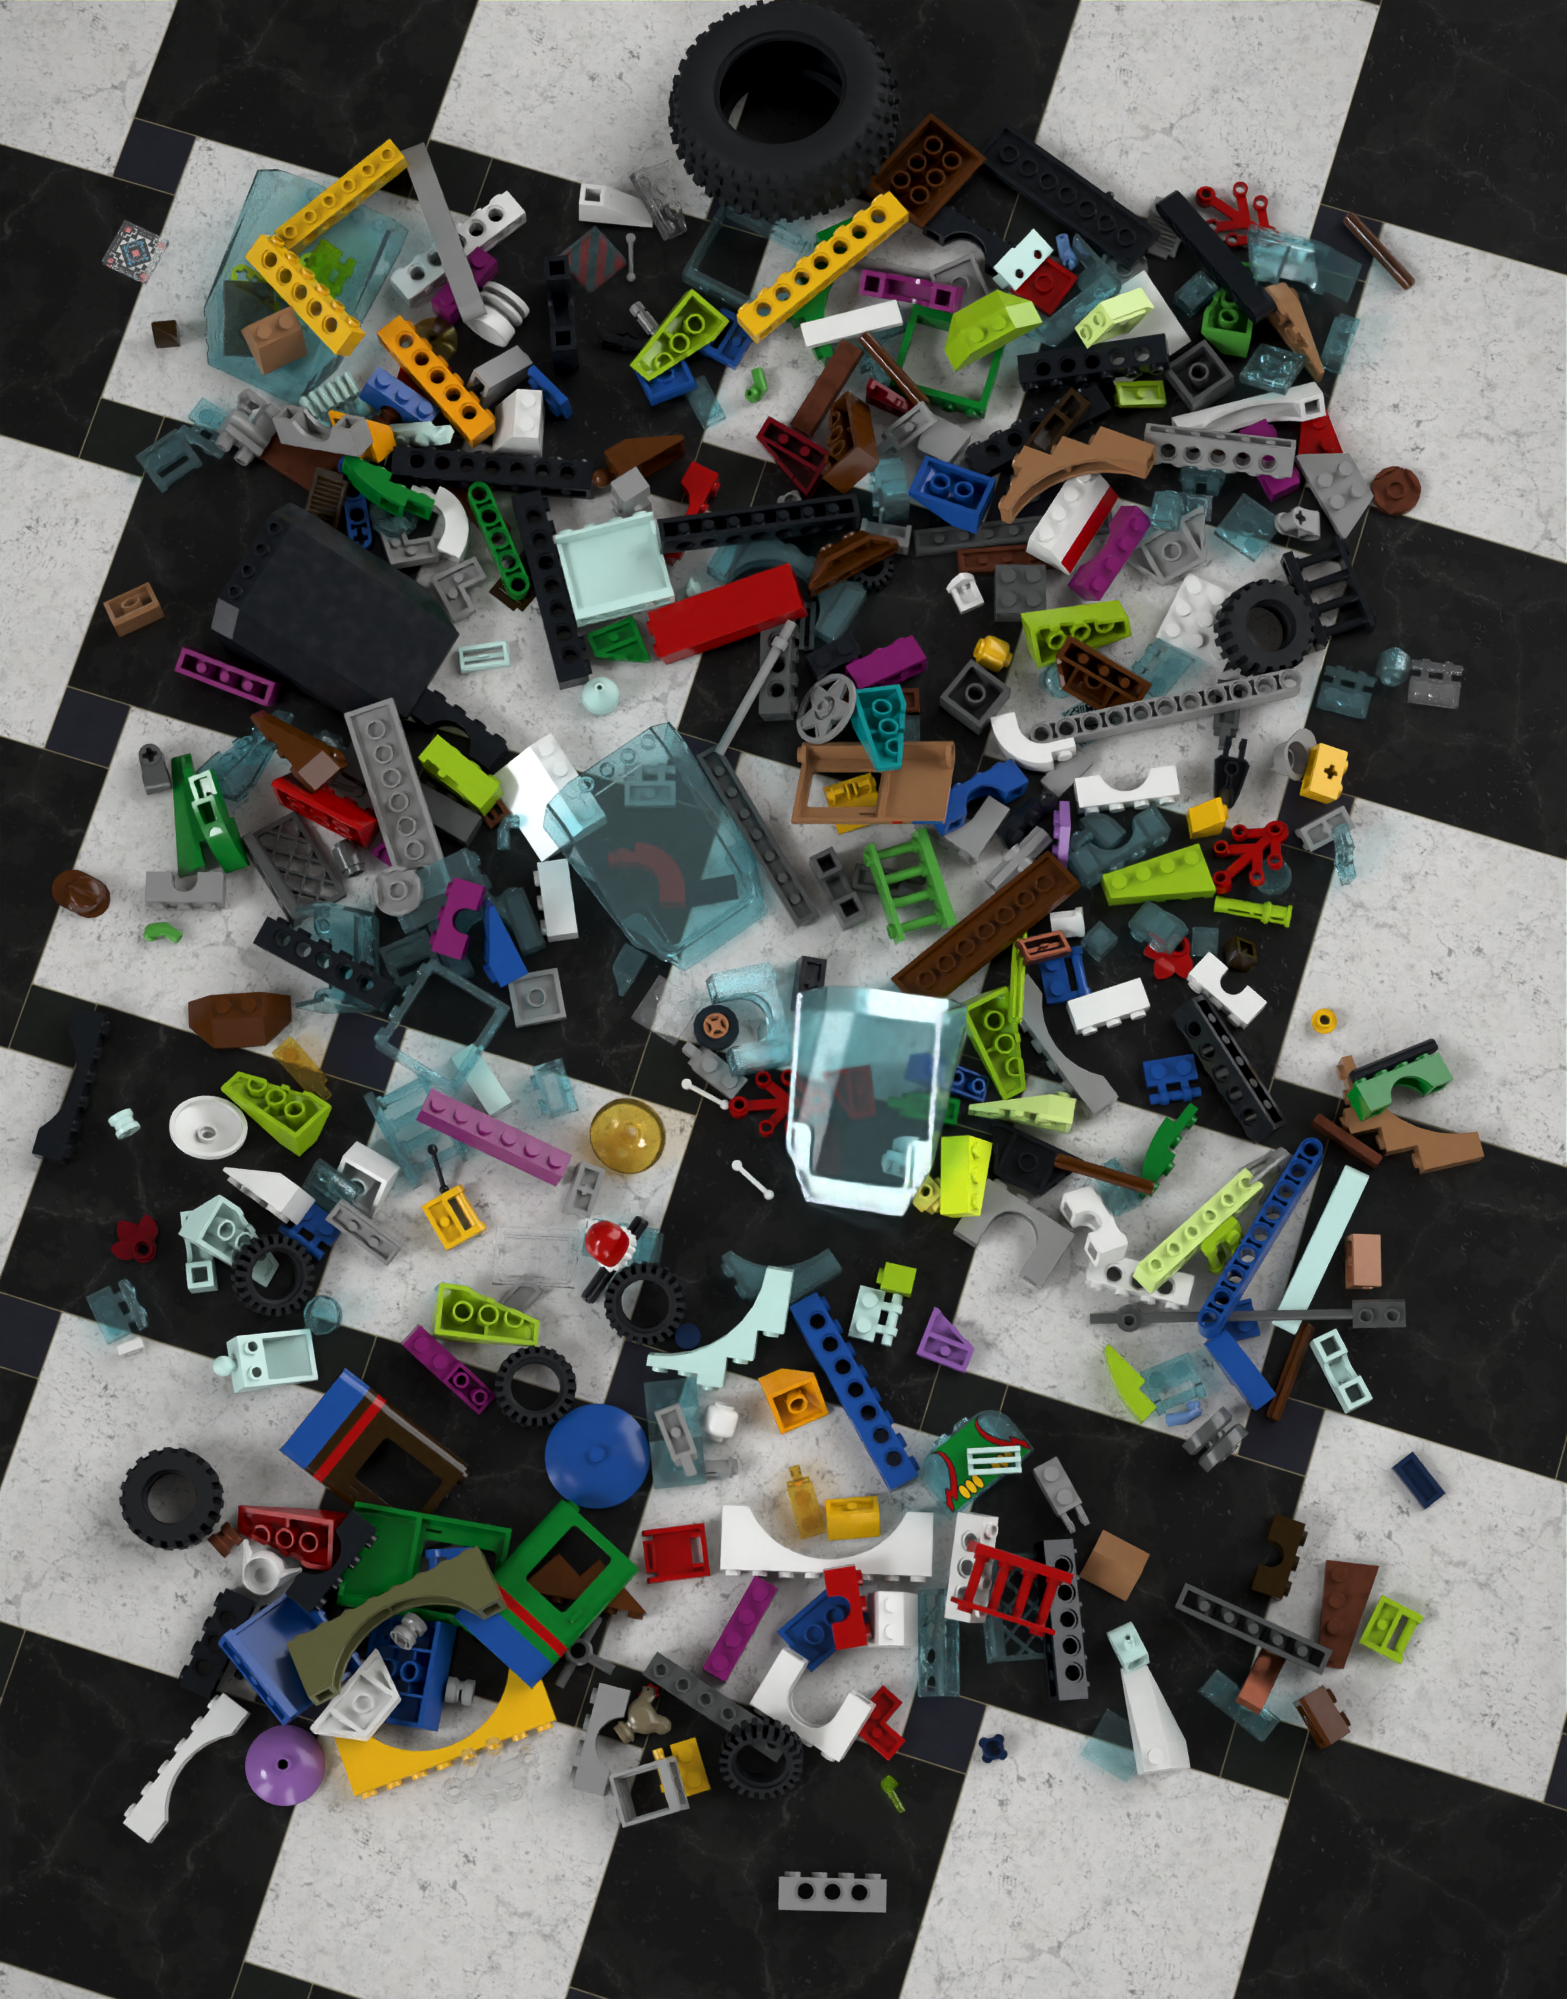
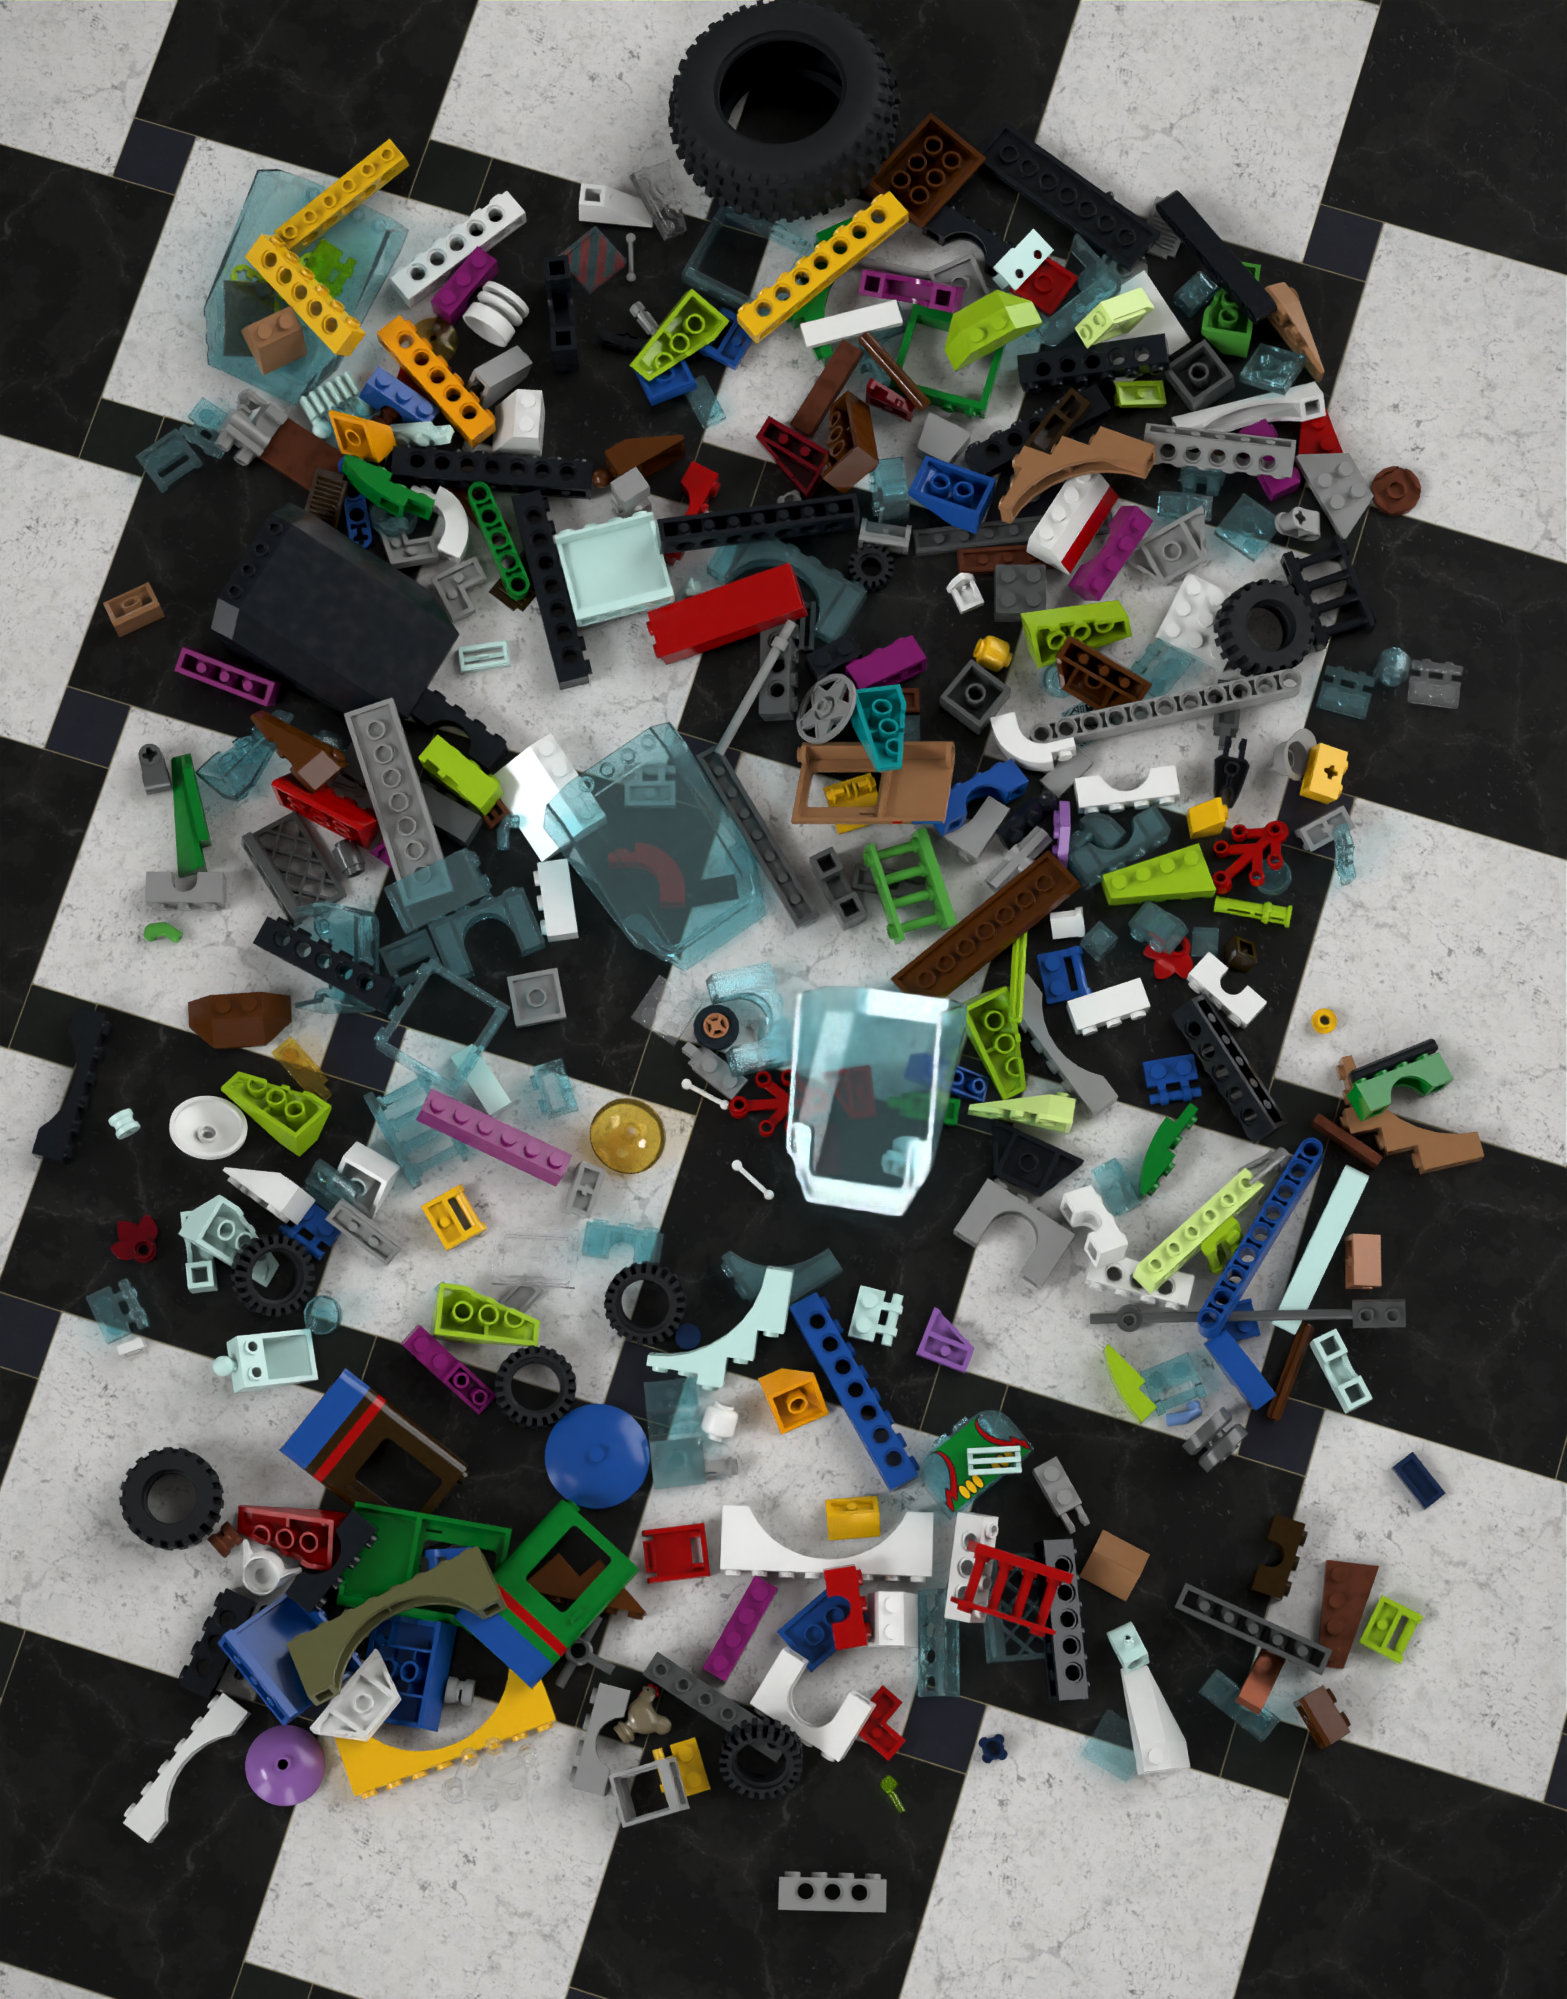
reddish brown piece [52,869,111,918] -> none
clear tile [102,220,169,285] -> none
dark brown slope [151,320,180,348] -> none
green slope [188,769,250,874] -> none
light grey arch [272,405,373,457] -> none
light grey tile [372,865,424,917] -> none
light grey wheel [390,1612,428,1650] -> none
light grey beam [401,142,487,323] -> none
black hinge [427,1144,449,1194] -> none
magenta arch [429,877,487,961] -> none
blue slope [482,898,528,987] -> none
blue tile [527,364,573,419] -> none
light aqua helmet [581,677,620,715] -> none
black axle [581,1216,648,1304] -> none
red hair [585,1220,637,1272] -> none
green wing [586,616,651,663] -> none
clear light blue slope [612,943,649,997] -> none
light grey hinge [654,1402,699,1477] -> none
bright green arm [745,367,768,403] -> none
clear yellow hinge [786,1465,826,1540] -> none
black hinge [790,955,827,1013] -> none
reddish brown wedge [808,530,899,598] -> none
light grey hinge [876,401,938,457] -> none
lime brick [876,1262,917,1298] -> none
light yellow brick [906,1170,941,1215] -> none
neon yellow wedge [940,1135,993,1218] -> none
copper tile [1014,930,1072,966] -> none
reddish brown axle [1054,1153,1155,1195] -> none
medium blue arm [1056,234,1078,271] -> none
clear light blue brick [1149,490,1185,532] -> none
red plant [1195,182,1279,249] -> none
clear light blue windscreen [1247,224,1363,302] -> none
clear light blue window [1320,313,1360,374] -> none
reddish brown axle [1343,212,1415,290] -> none

